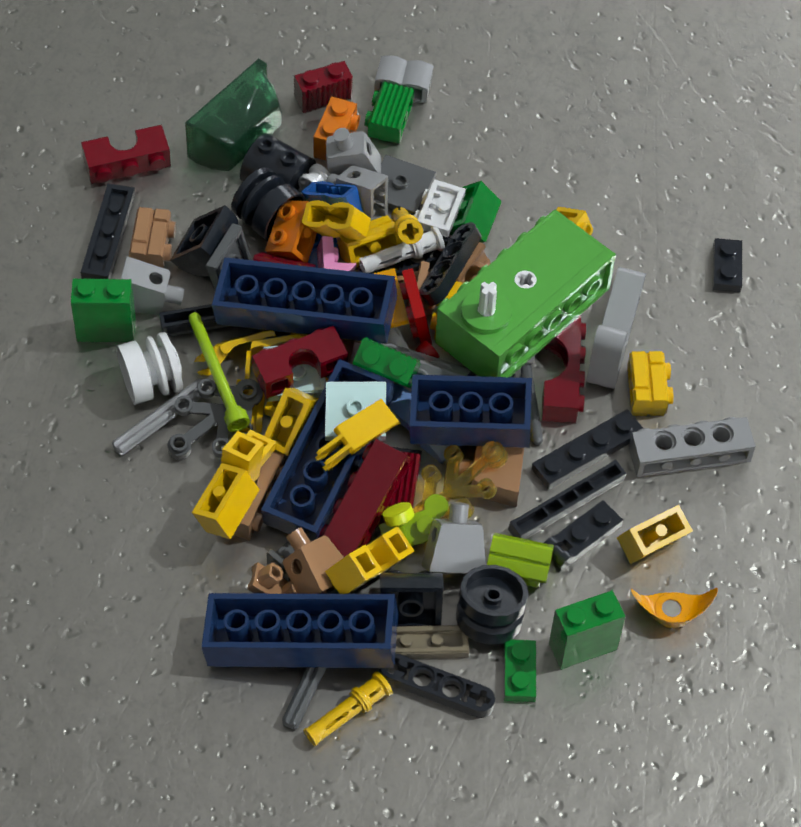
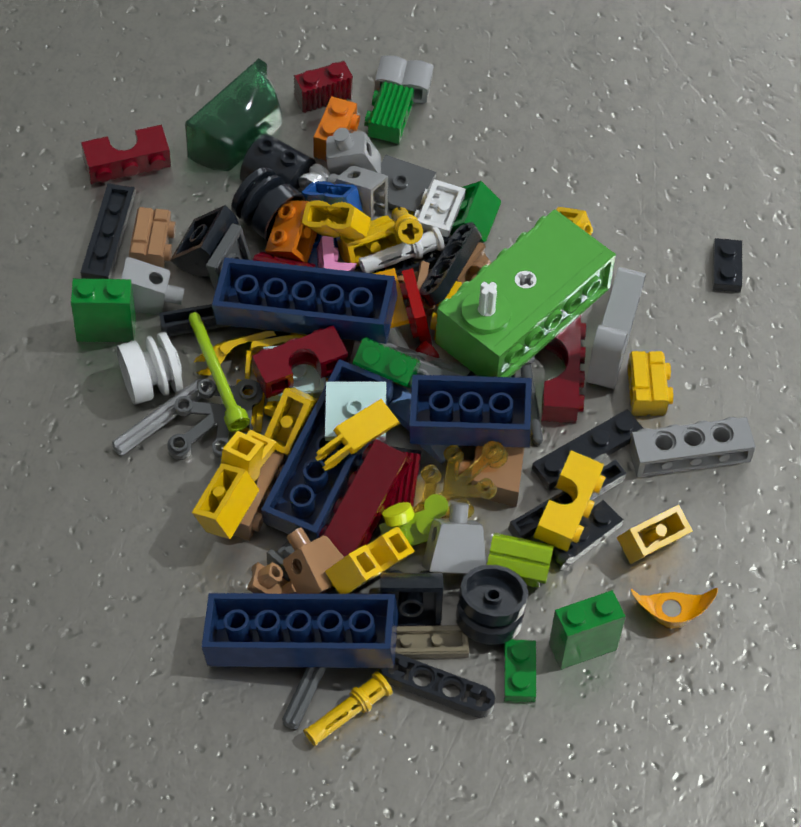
none -> yellow arch [534,450,606,551]

